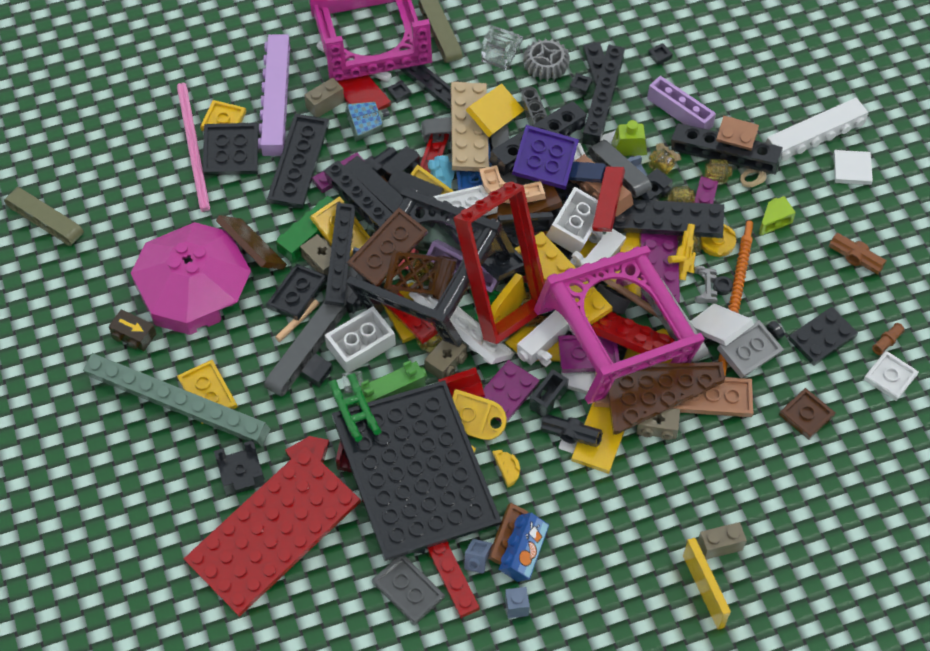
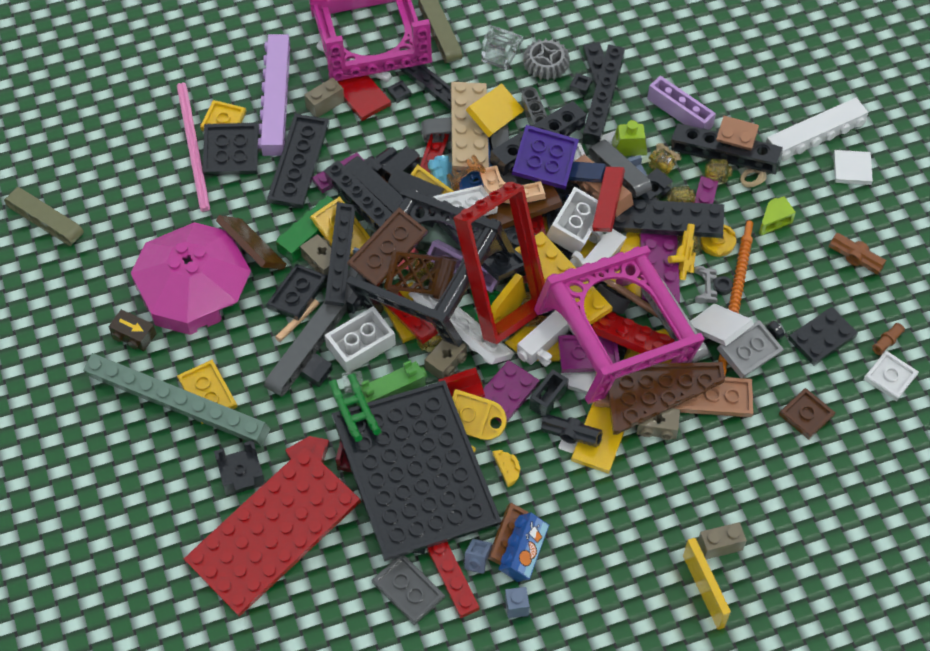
torso [345,102,390,141] -> none
black plate [497,212,553,234] -> none
black tile [648,43,673,65] -> none
none -> clear orange piece [447,155,486,191]

